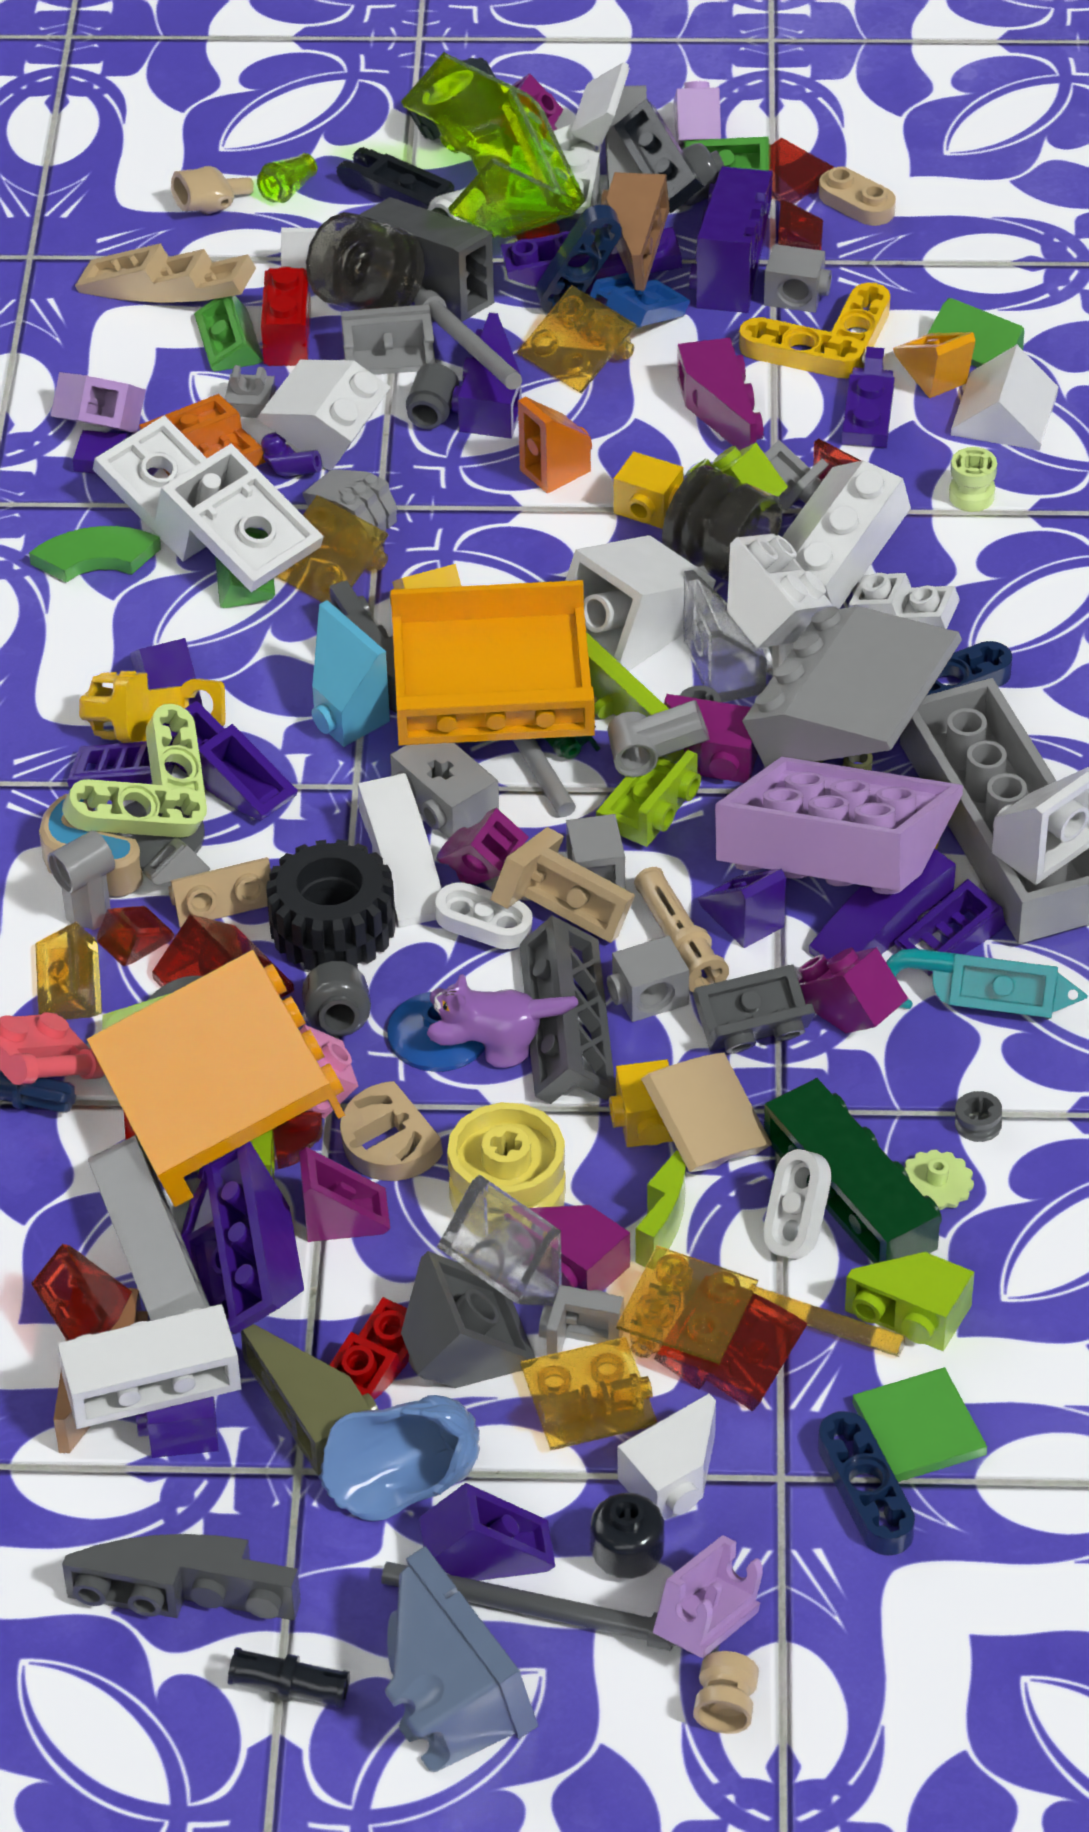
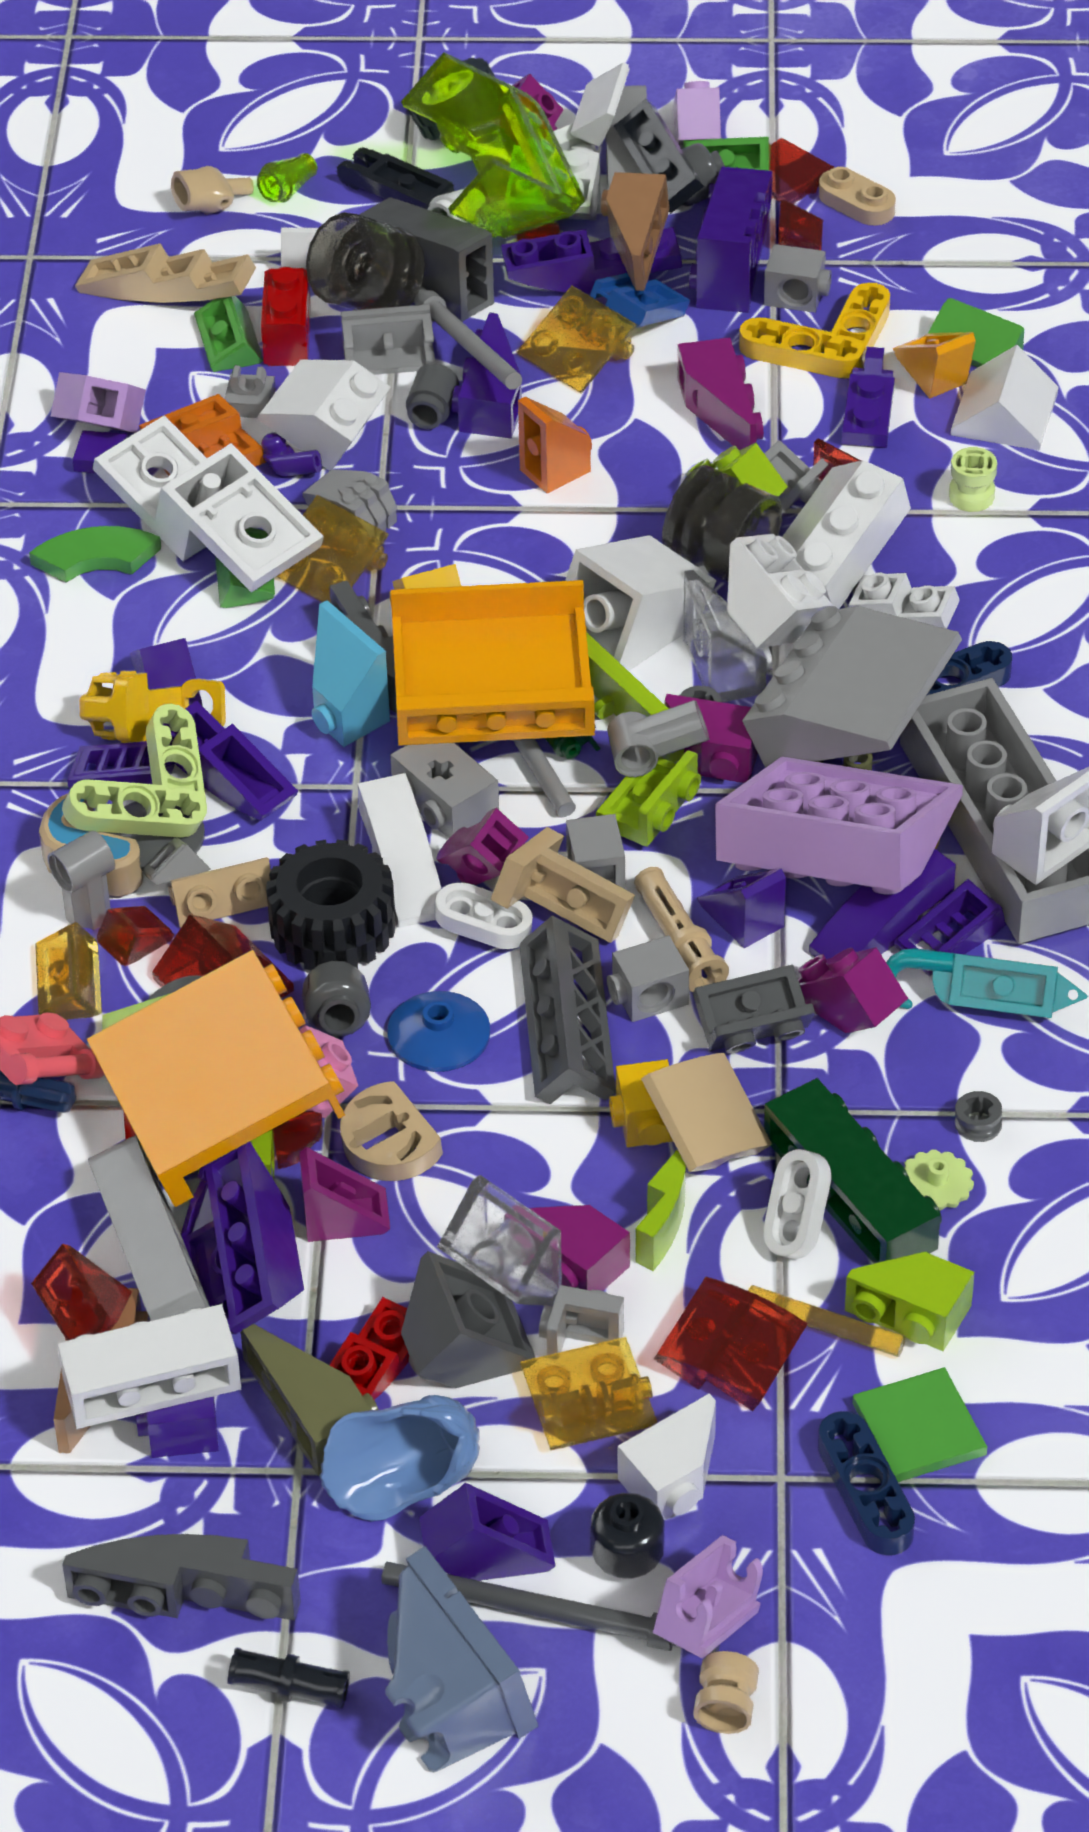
medium lavender animal [427,974,579,1068] -> none
light yellow wheel [447,1102,566,1240] -> none
dark blue beam [536,204,622,315] -> none
yellow brick [613,451,688,529] -> none
clear yellow hinge [616,1246,759,1364] -> none

